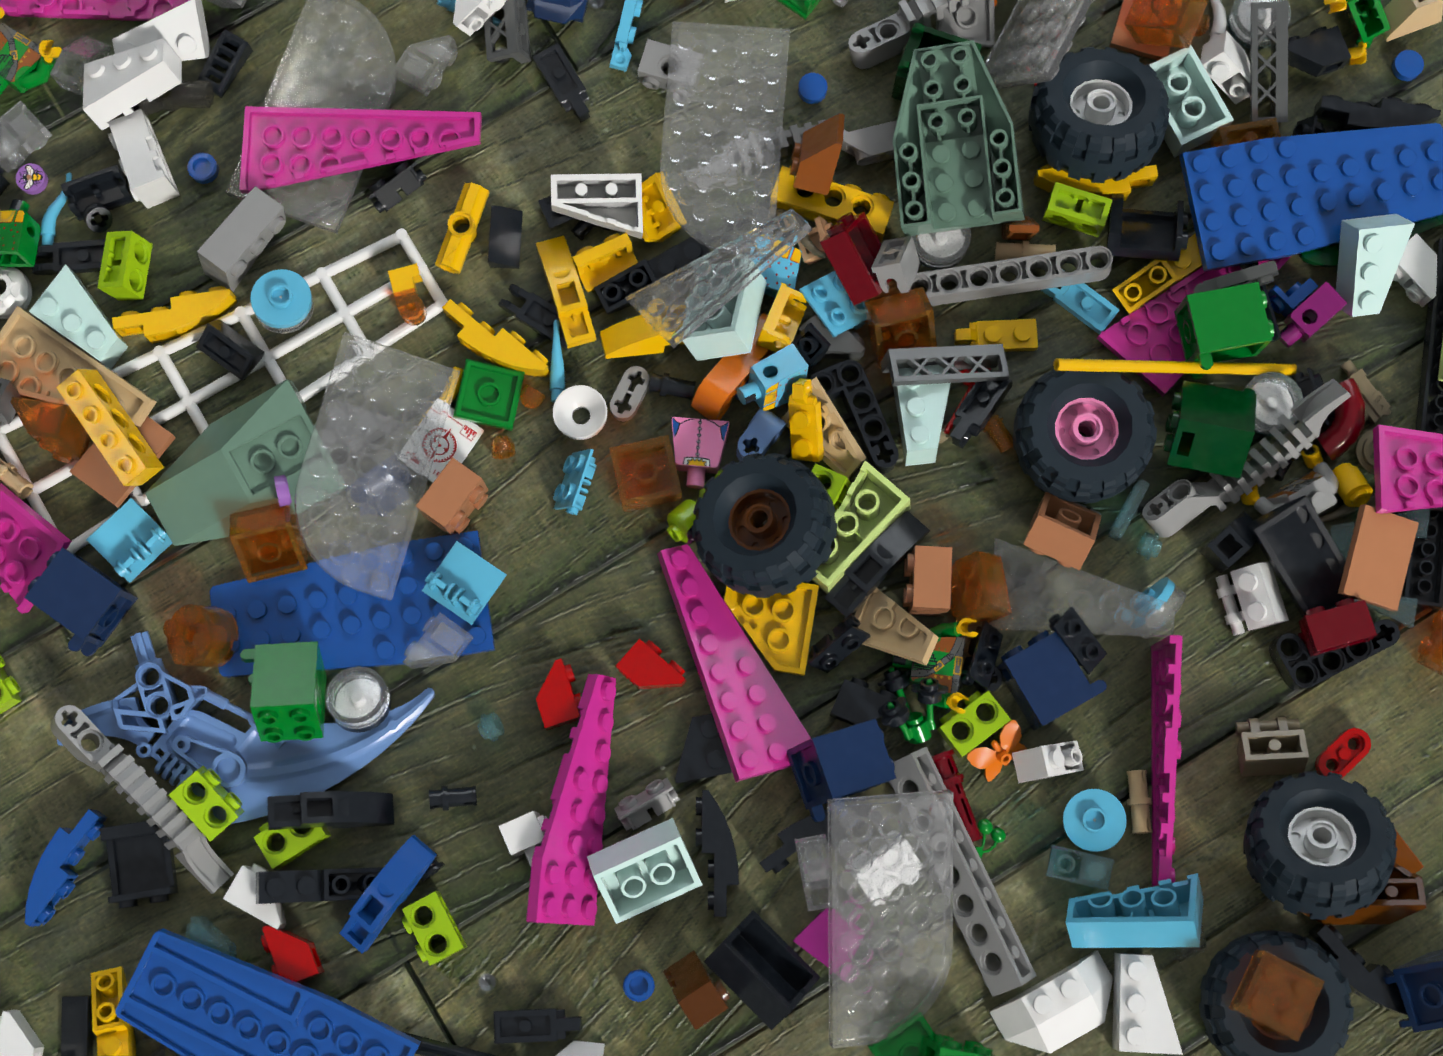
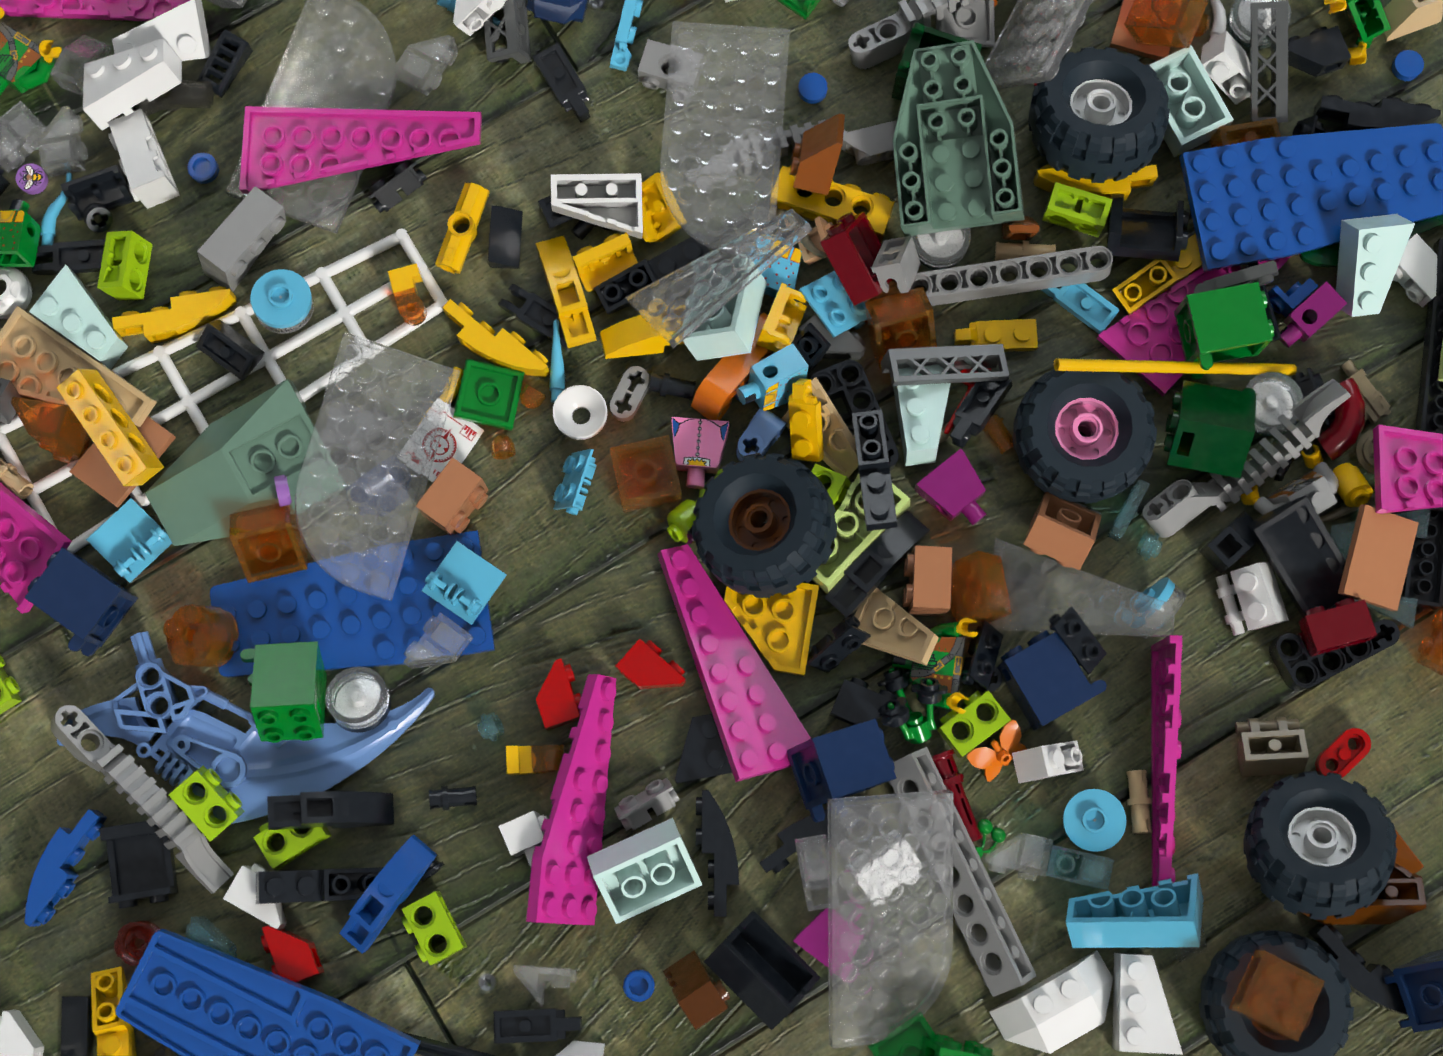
none -> clear slope [38,106,88,177]
none -> clear red wheel [114,920,160,966]
none -> leg [506,745,564,776]
none -> clear slope [513,964,579,1006]
none -> black slope [852,409,898,531]
none -> magenta torso [914,449,986,525]
none -> clear slope [981,833,1053,882]

